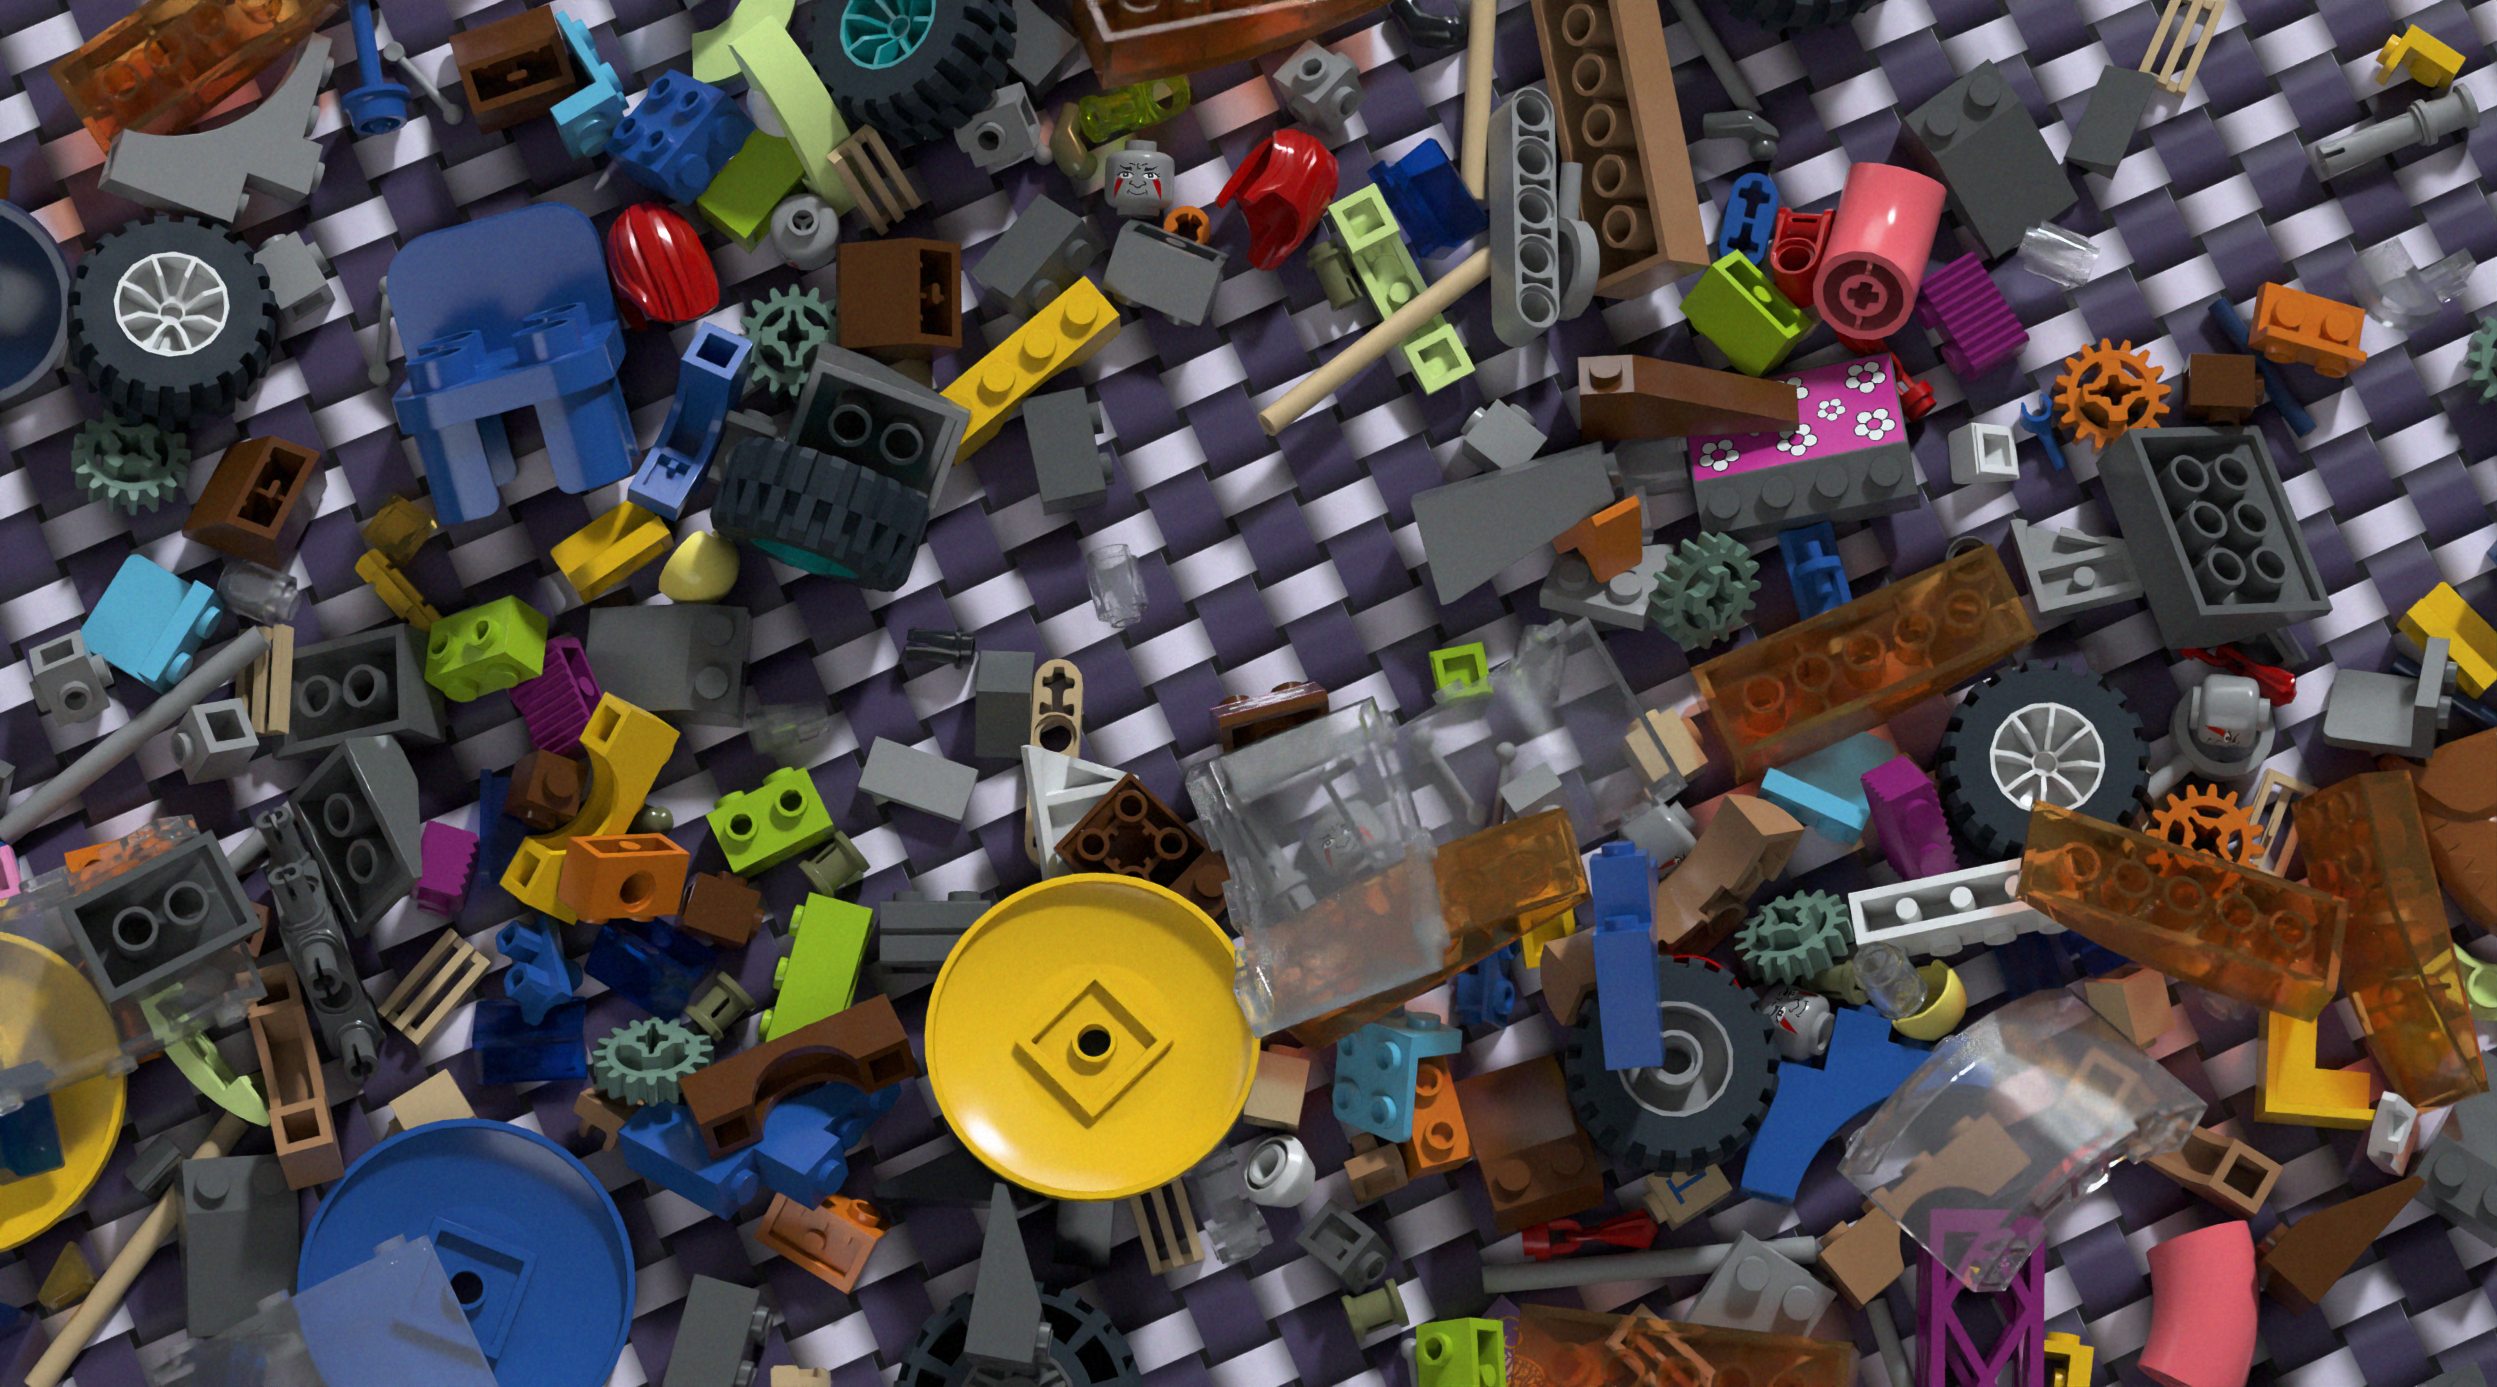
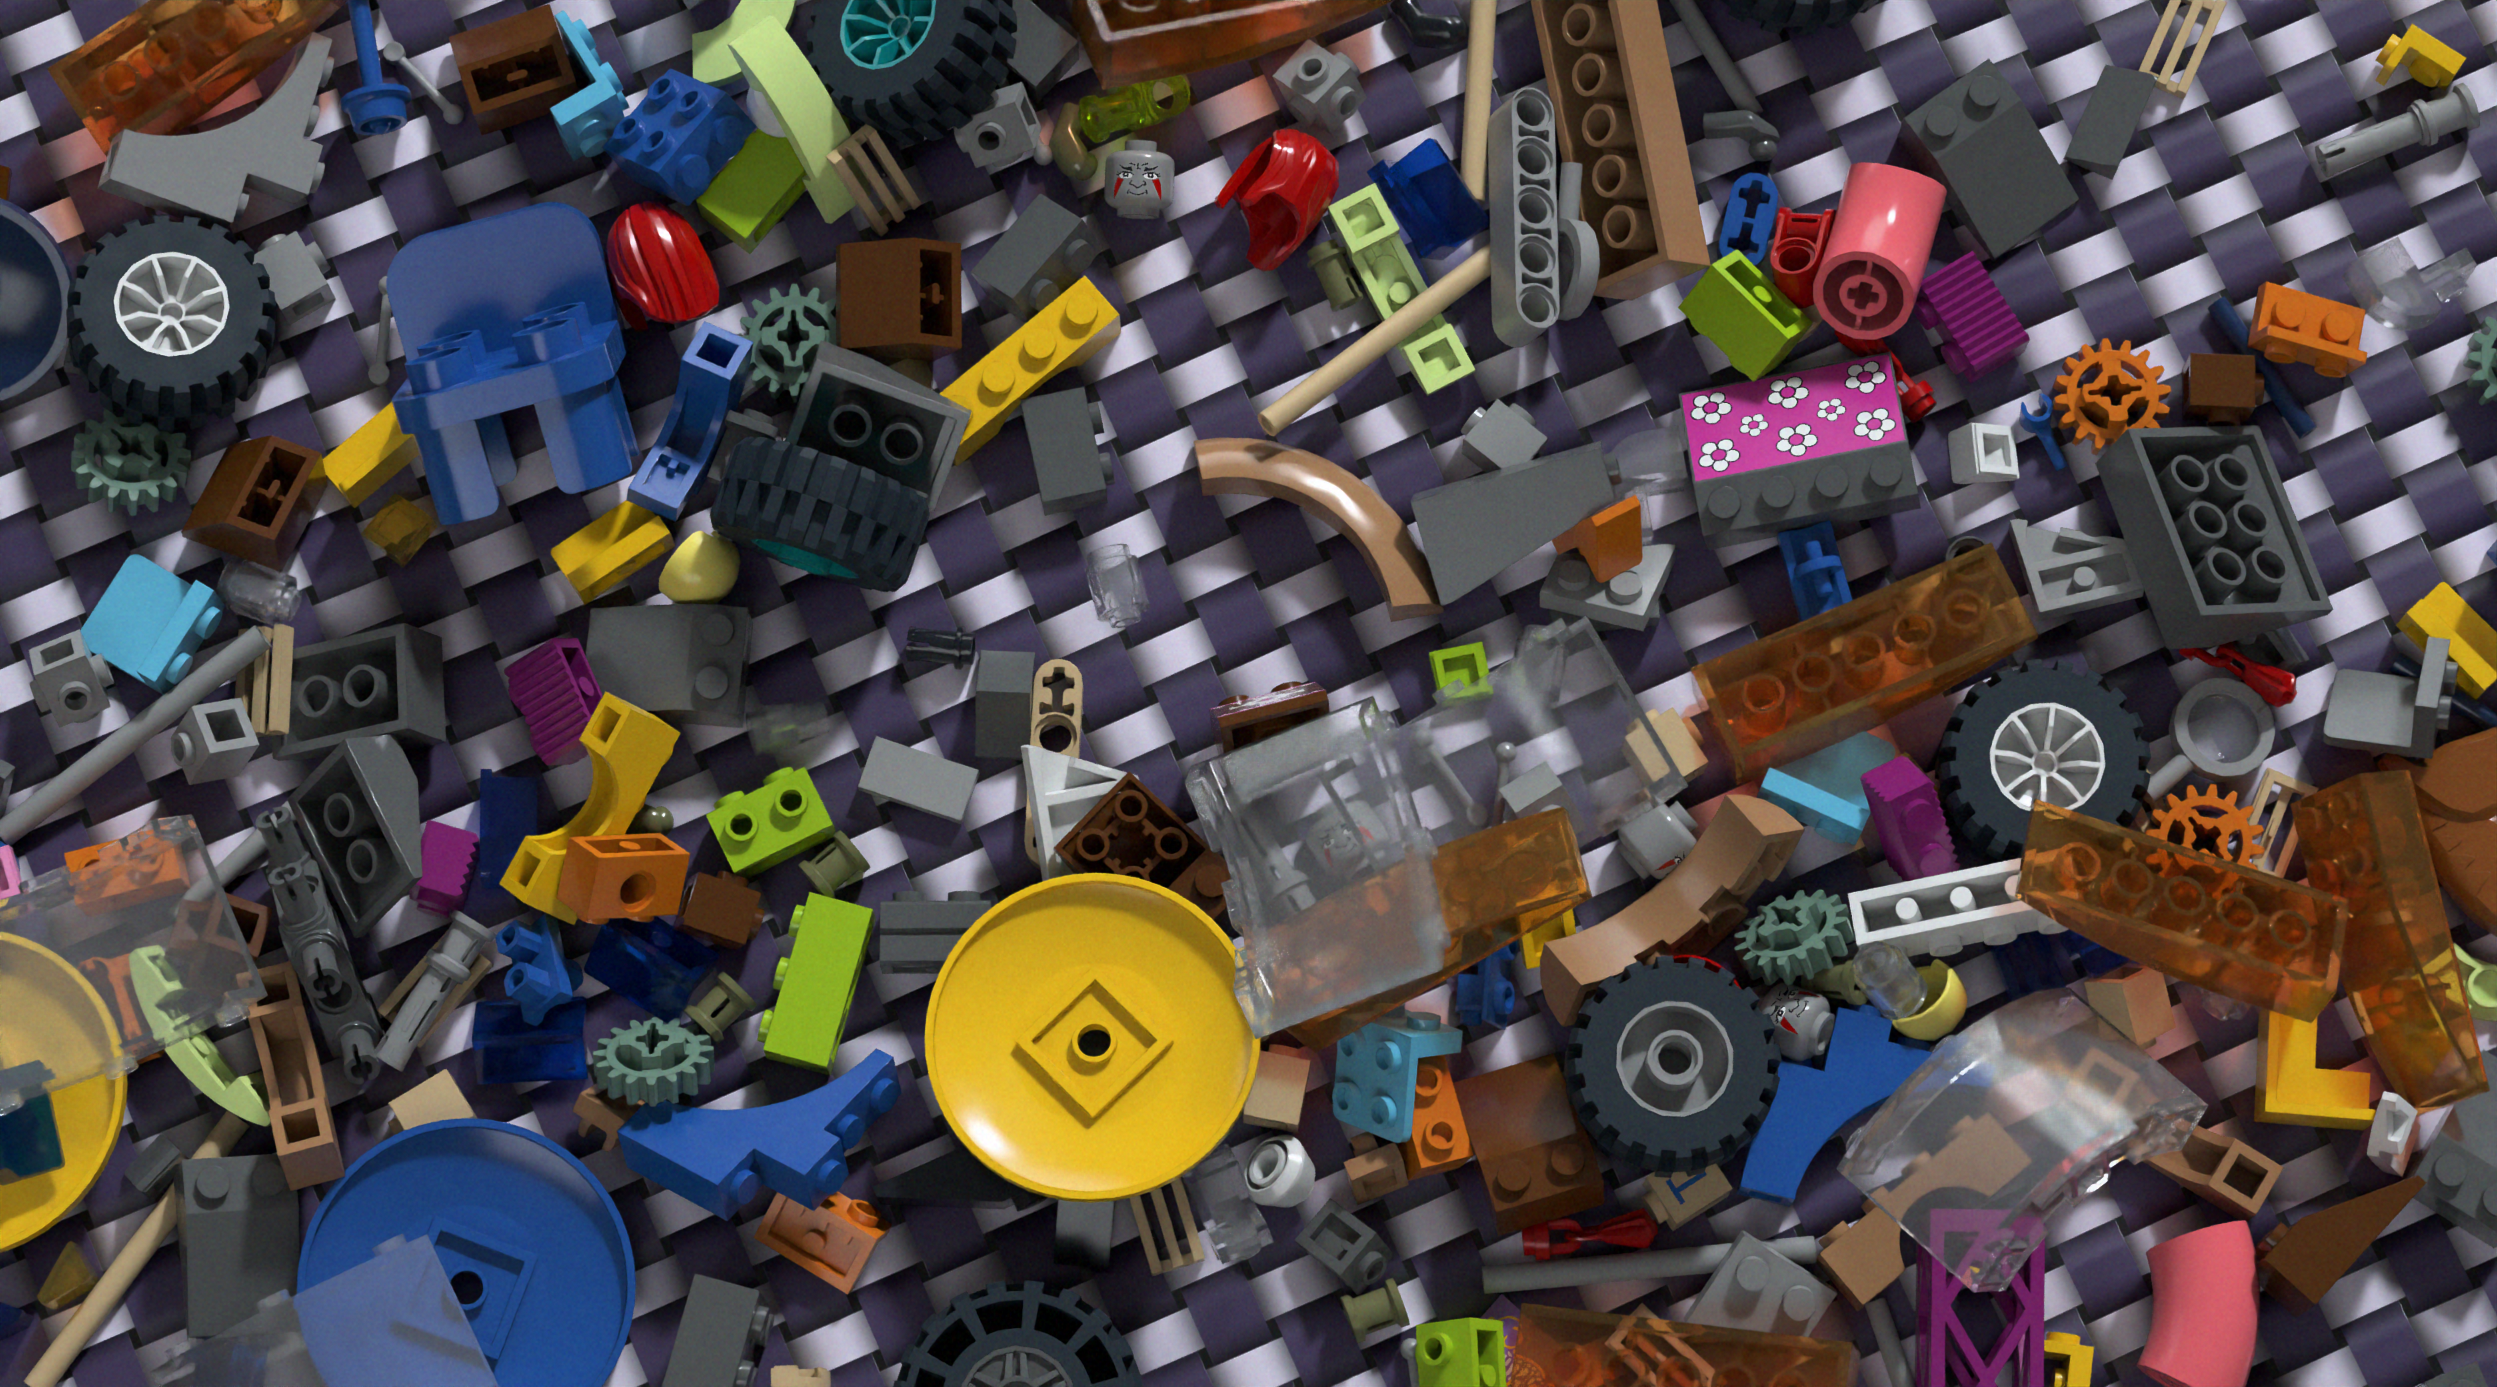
dark grey slope [58,829,263,1016] -> none
yellow axle [355,548,443,633] -> none
lime brick [424,595,549,703] -> none
reddish brown brick [502,748,590,830] -> none
reddish brown arch [678,993,919,1160] -> none
light grey head [770,194,841,270] -> none
dark grey slope [963,1183,1054,1376] -> none
dark grey brick [1101,217,1231,327] -> none
orange bush [1164,206,1211,247] -> none
reddish brown wedge [1578,355,1800,442] -> none
blue arch [1589,841,1666,1070] -> none
sand green gear [1648,531,1761,649] -> none
clear brick [2016,220,2100,288] -> none
light grey head [2189,674,2270,748] -> none
none -> yellow panel [323,402,419,509]
none -> light grey pin [374,909,496,1072]
none -> medium nougat brick [1193,438,1444,622]

